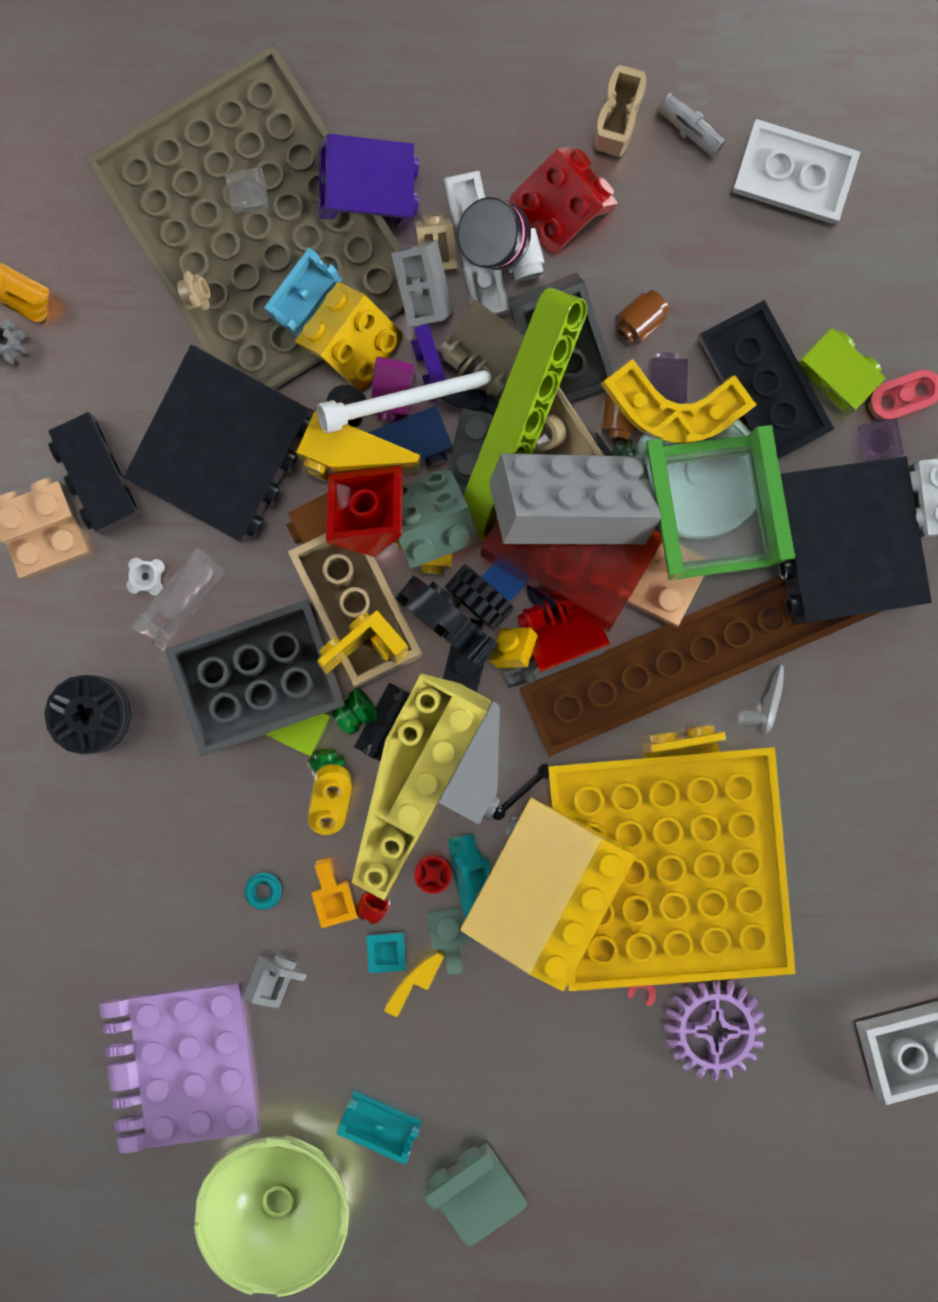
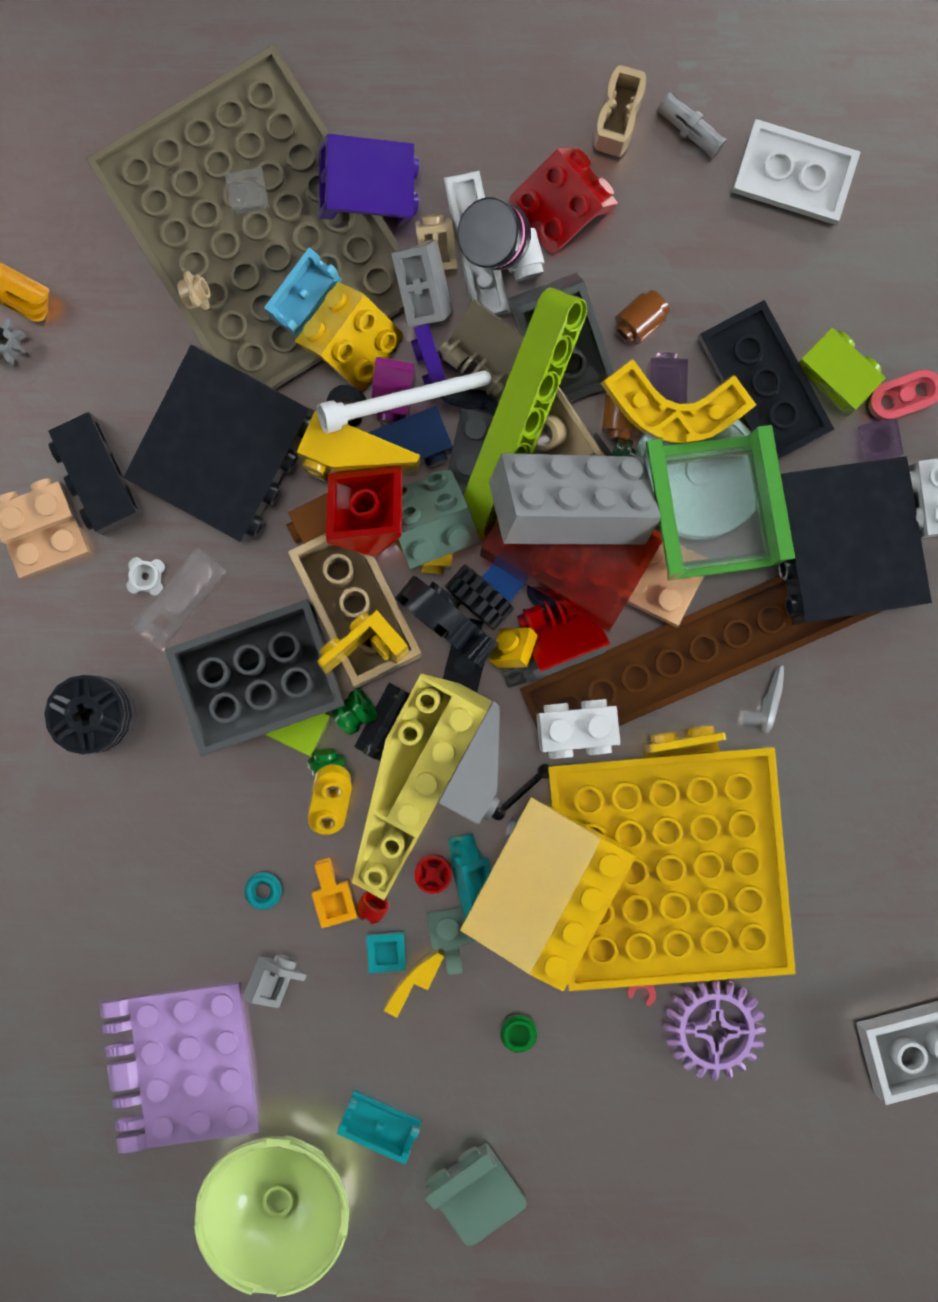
none -> green plate [500,1014,538,1053]
none -> white brick [536,699,621,759]

